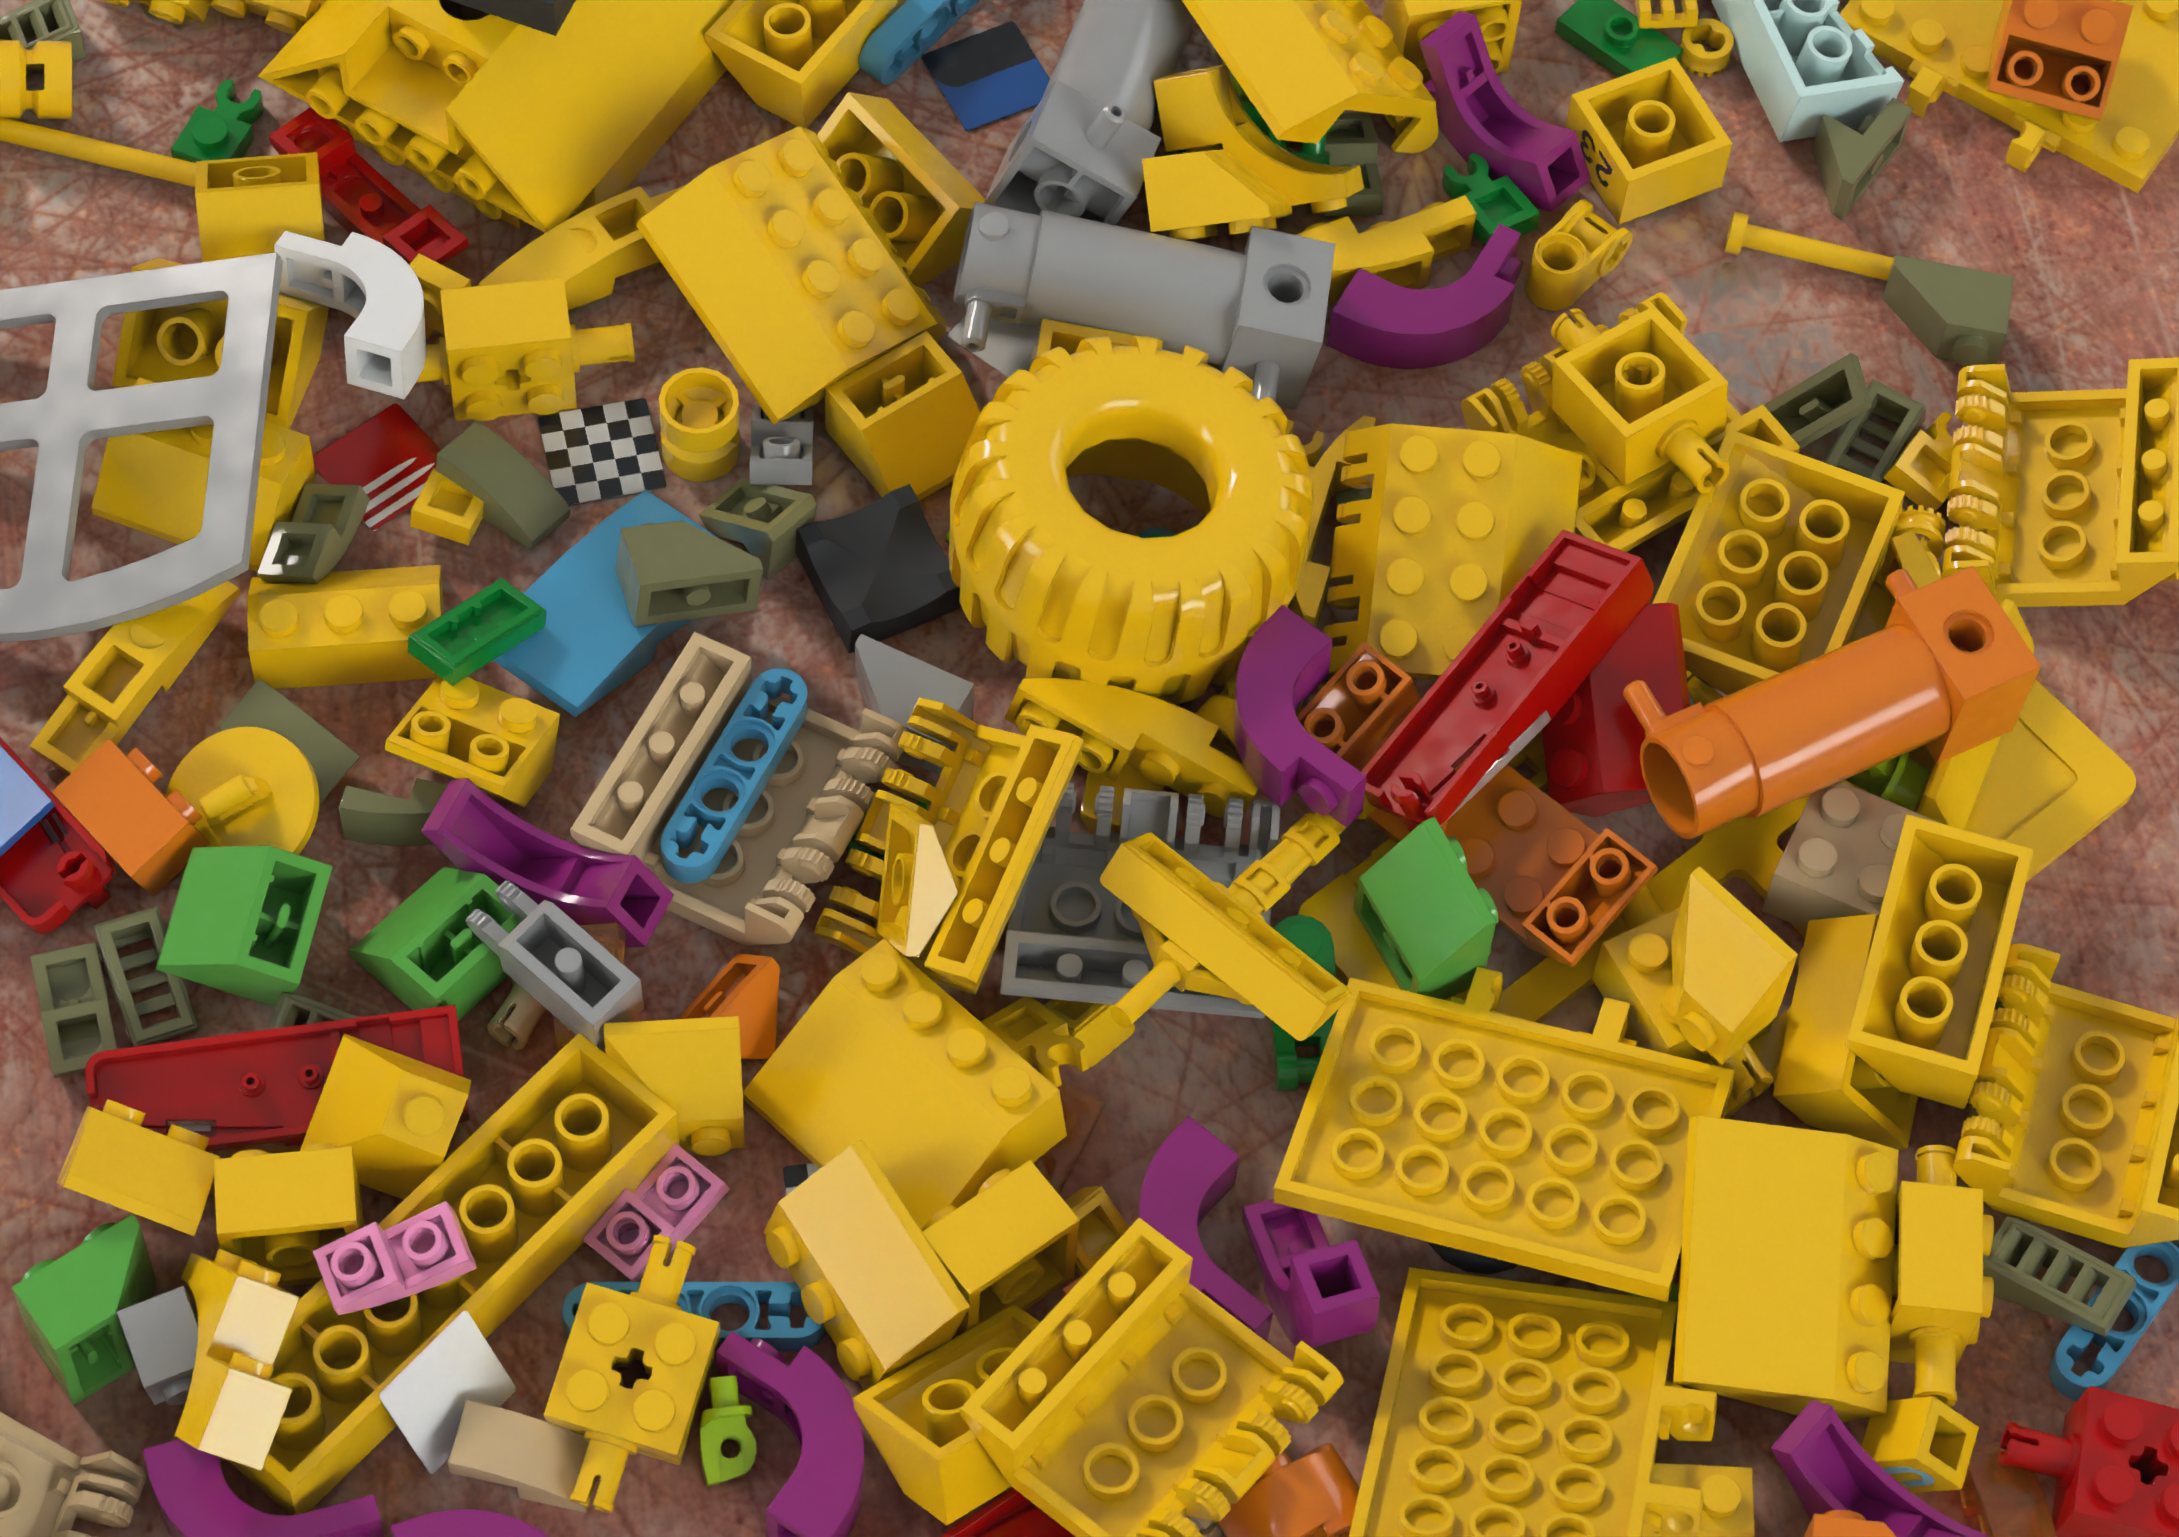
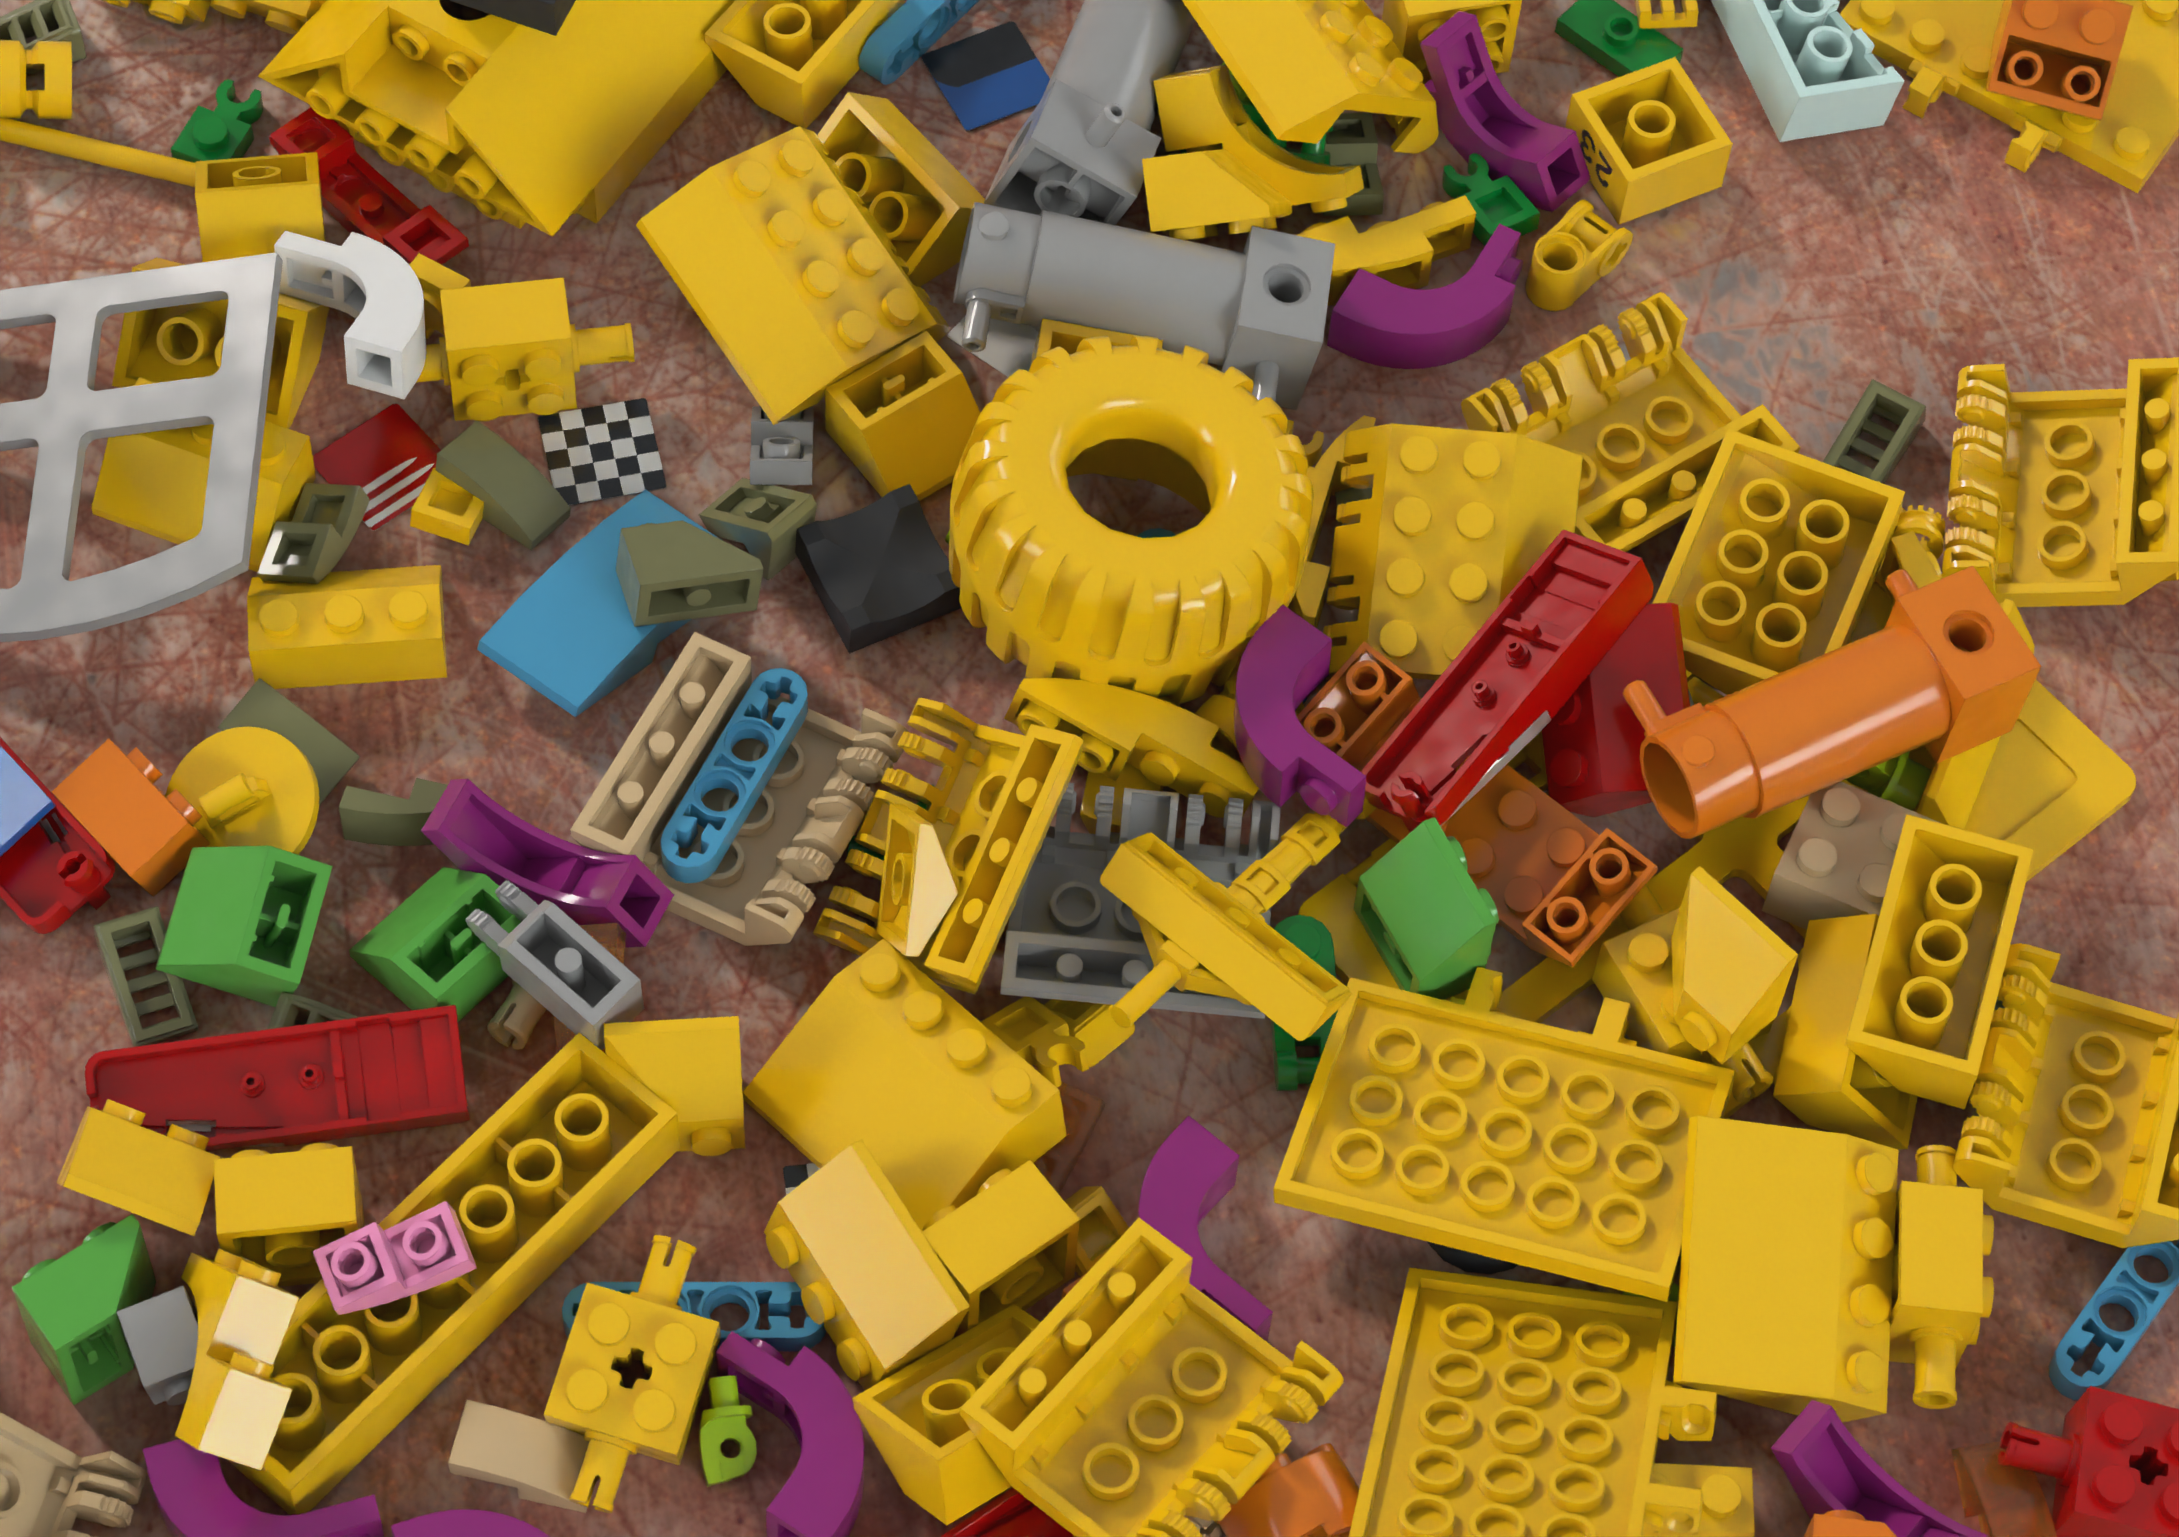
yellow slope [29,581,241,776] -> none
olive slope [30,942,118,1078] -> none
yellow slope [300,1034,471,1200] -> none
white sticker [379,1311,516,1474] -> none
yellow slope [385,675,560,807] -> none
green plate [408,578,546,686] -> none
yellow slope [479,185,685,311] -> none
bright pink slope [582,1143,730,1282] -> none
yellow wheel [659,367,741,482] -> none
orange slope [677,953,780,1059] -> none
light grey slope [855,634,974,774] -> none
magenta arch [1243,1199,1380,1348] -> none
yellow brick [1551,306,1730,493] -> none
yellow bush [1680,18,1734,77] -> none
yellow bar [1724,211,1894,281] -> none
olive slope [1764,353,1872,449] -> none
olive slope [1813,98,1913,220] -> none
yellow brick [1861,1396,1979,1493] -> none
olive slope [1883,255,2014,366] -> none
yellow plate [1883,411,1954,512] -> none
olive slope [1983,1216,2136,1337] -> none

